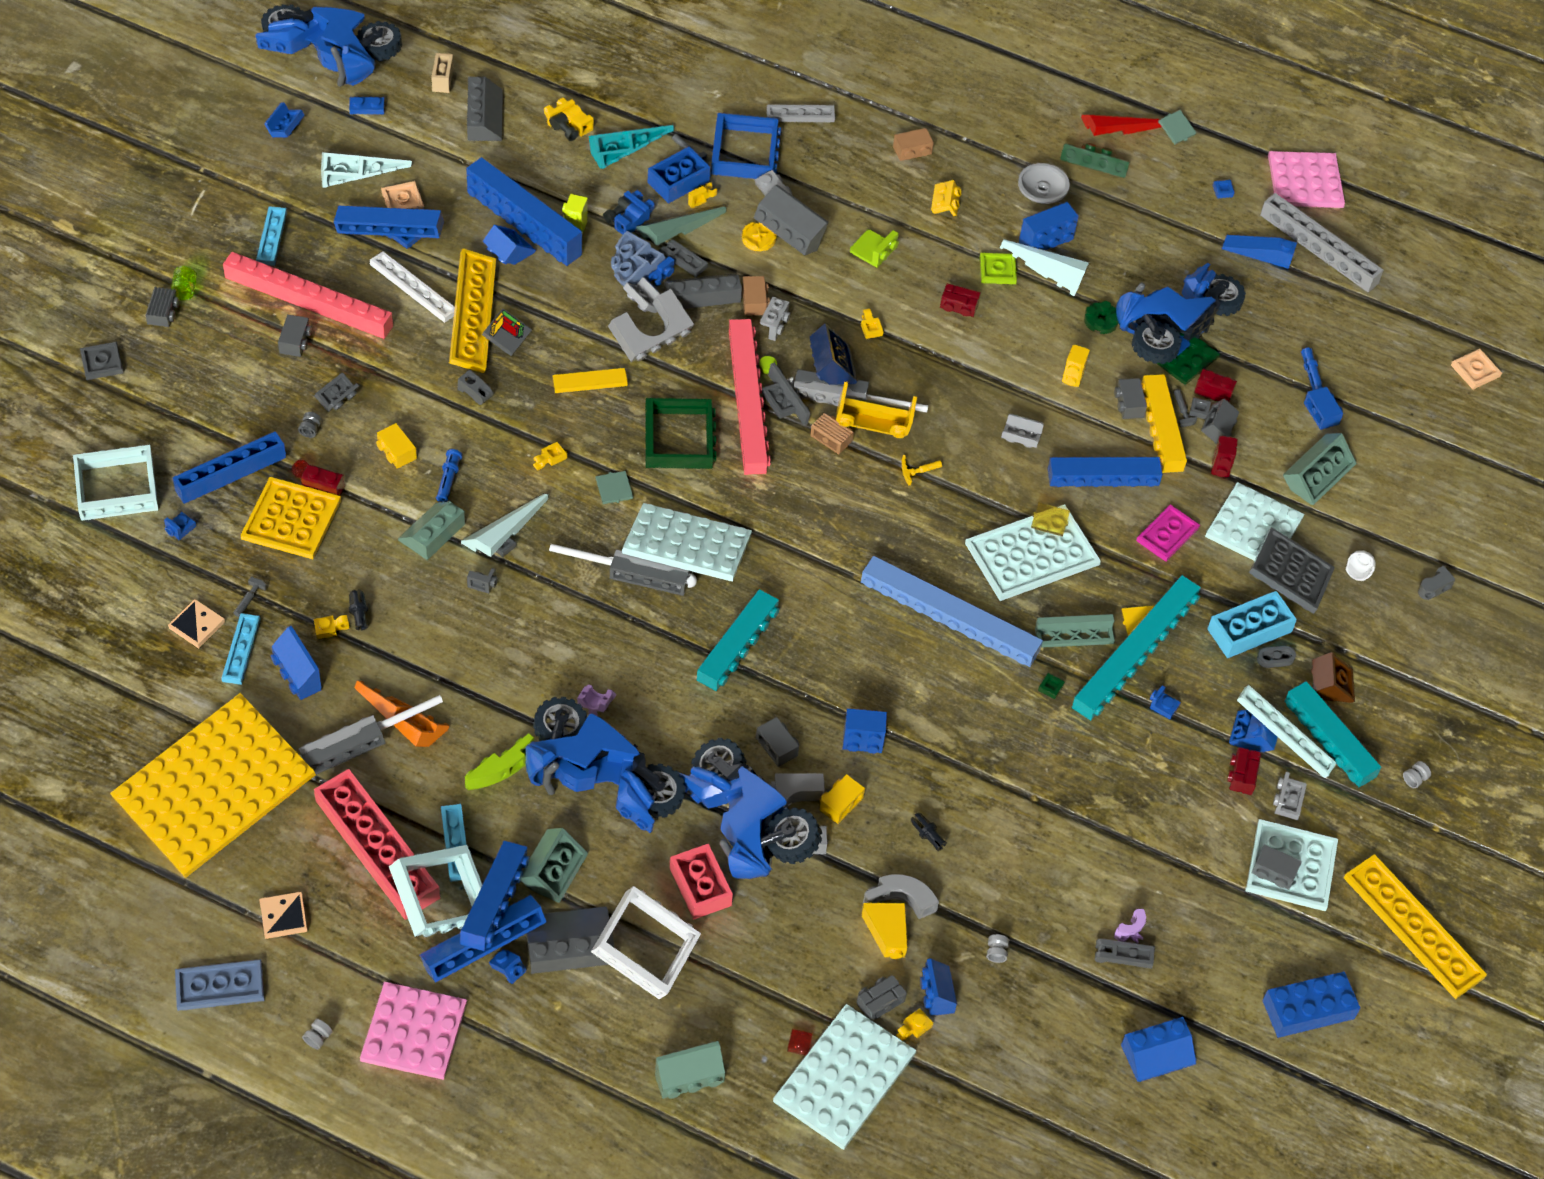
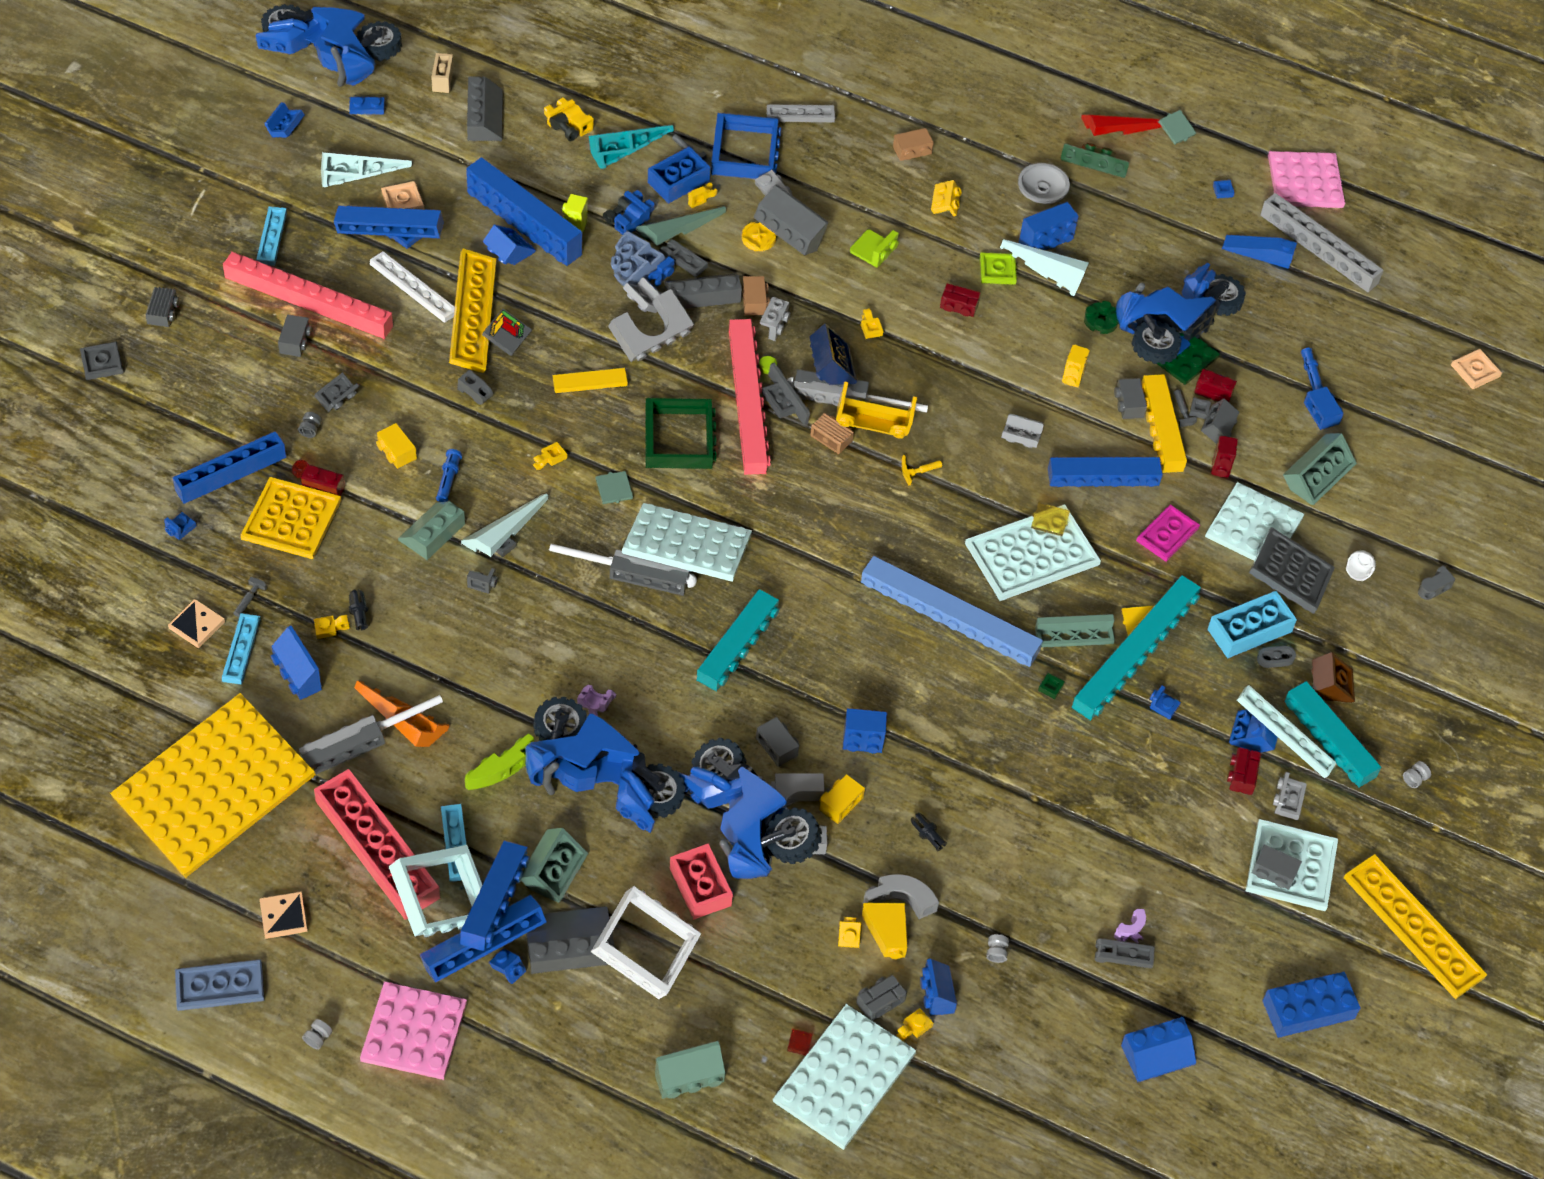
light aqua window [73,445,159,521] -> none
clear neon green wheel [170,266,197,301] -> none
none -> yellow bracket [838,917,861,948]

